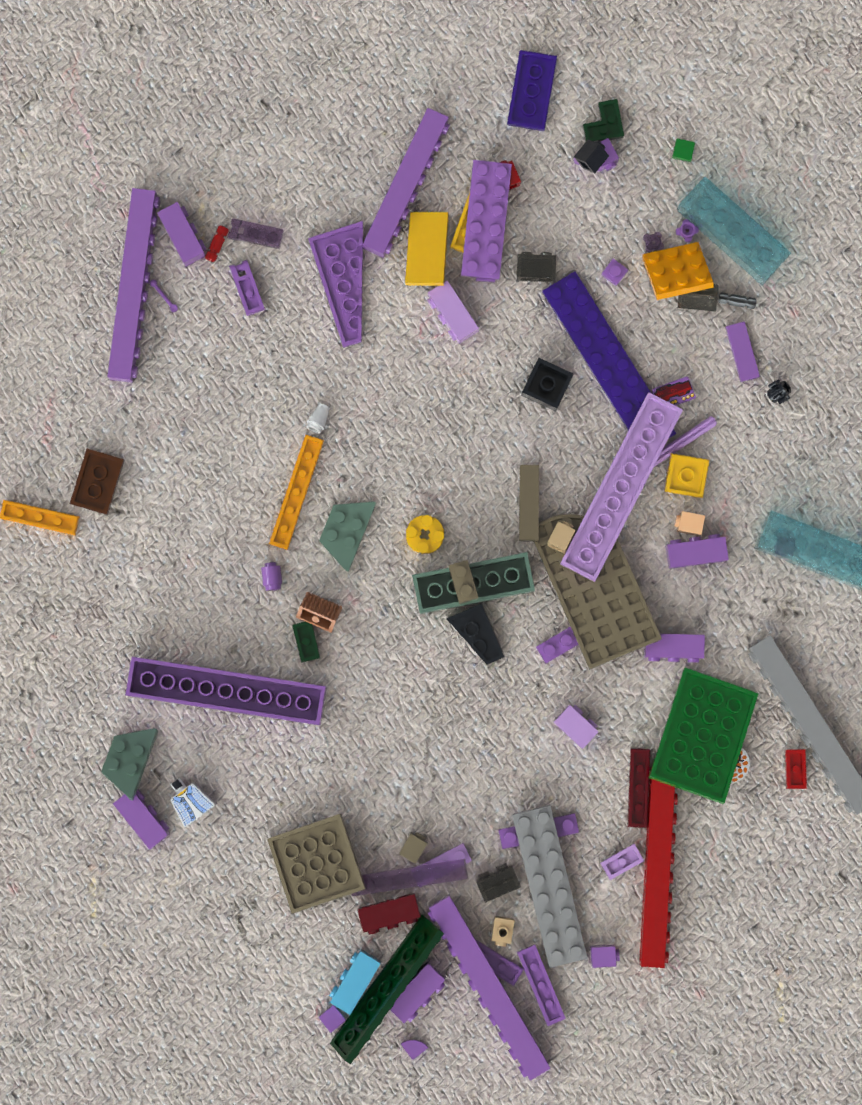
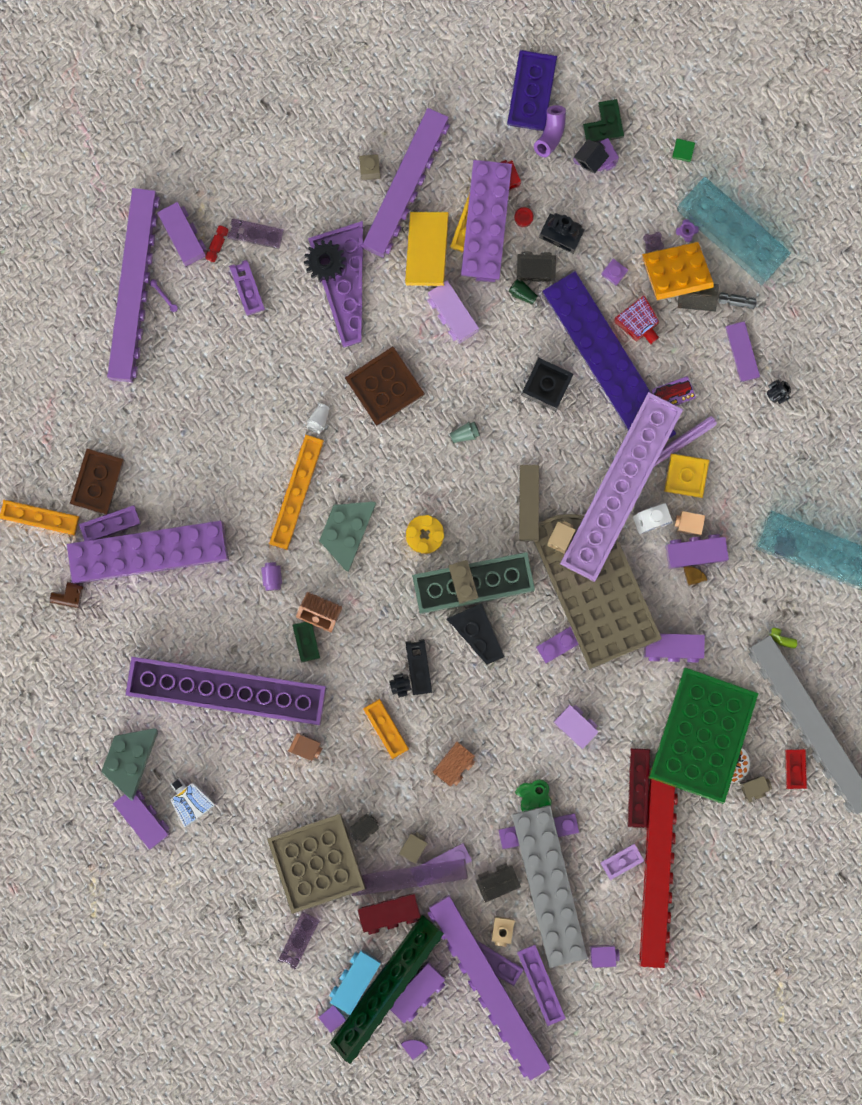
none -> reddish brown piece [49,582,83,608]
none -> medium lavender brick [67,521,229,584]
none -> medium lavender plate [79,505,141,541]
none -> clear purple plate [278,911,320,969]
none -> nougat slope [288,733,323,761]
none -> black gear [304,240,346,283]
none -> reddish brown plate [345,346,425,426]
none -> clear smoke brick [349,812,380,842]
none -> dark tan brick [359,154,380,180]
none -> light orange tile [363,699,409,759]
none -> black gear [389,673,412,698]
none -> black plate [405,639,432,696]
none -> nougat brick [433,742,476,787]
none -> sand green cone [450,421,480,443]
none -> dark green cone [508,279,538,305]
none -> red tile [514,207,534,227]
none -> green plate [515,779,552,812]
none -> medium lavender cylinder [534,105,566,157]
none -> black brick [539,213,585,254]
none -> torso [614,295,660,345]
none -> white torso [633,503,674,535]
none -> pearl gold tile [683,566,707,586]
none -> dark tan brick [740,776,772,803]
none -> lime arm [769,627,797,649]

